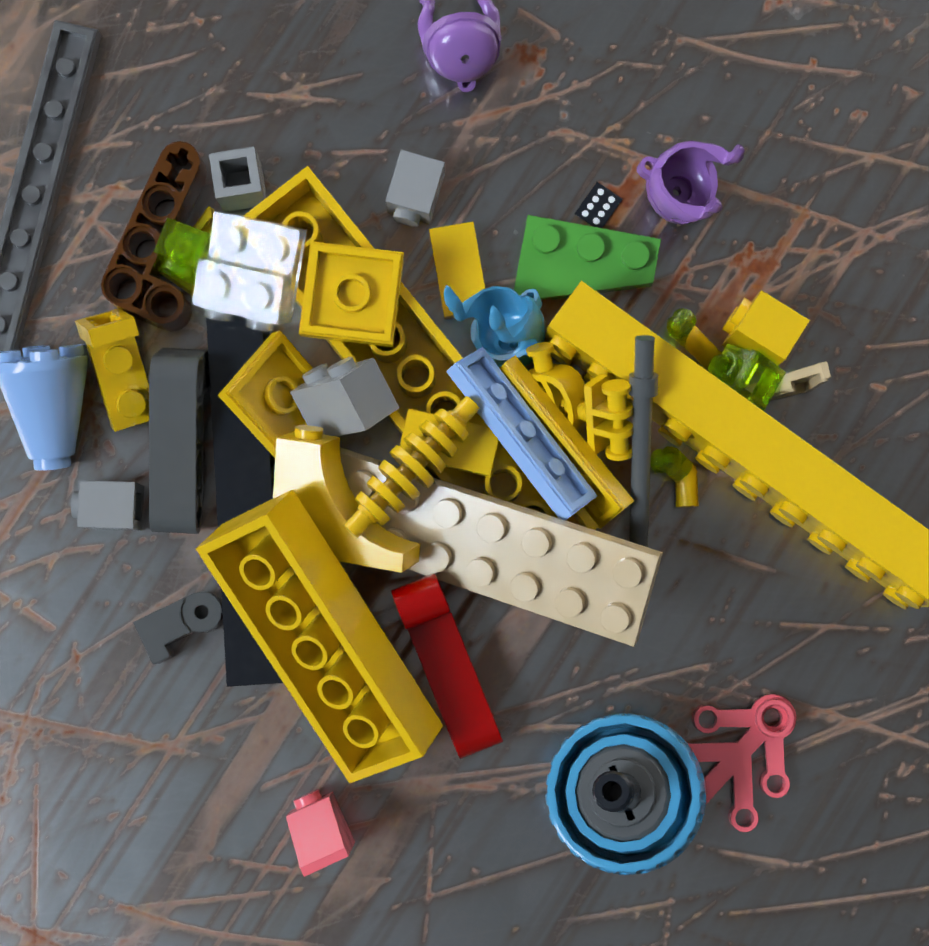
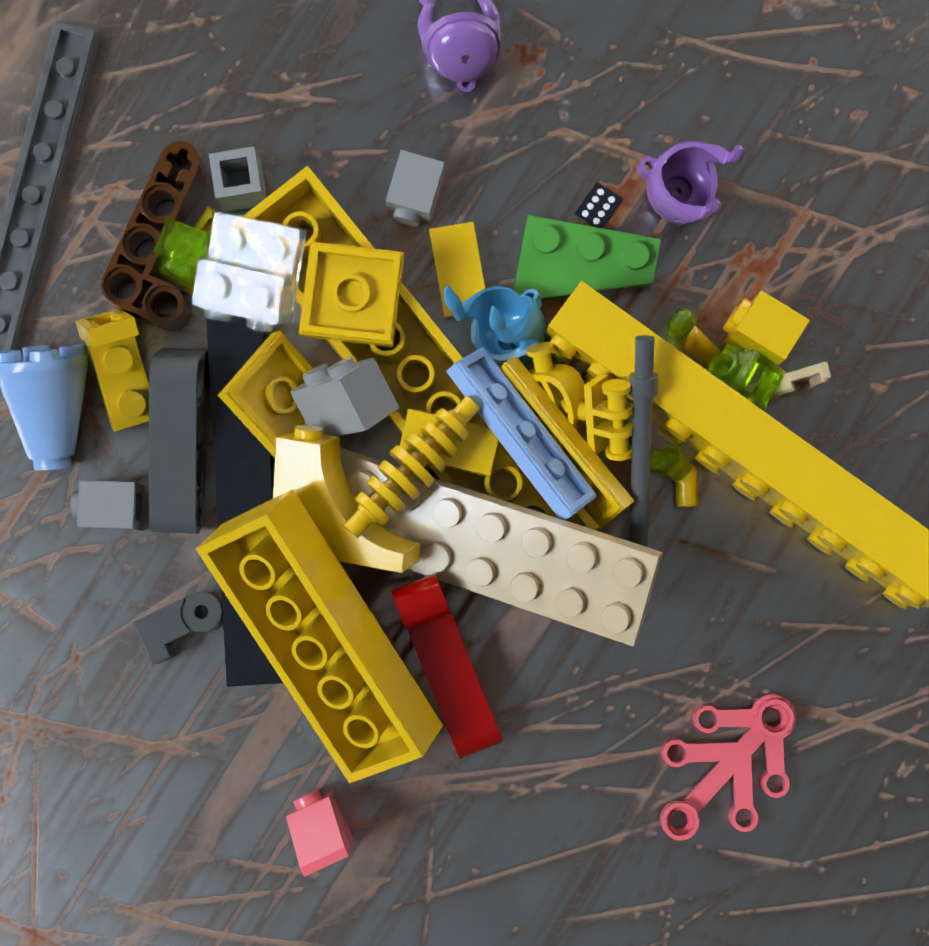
dark azure wheel [545,713,706,875] -> none

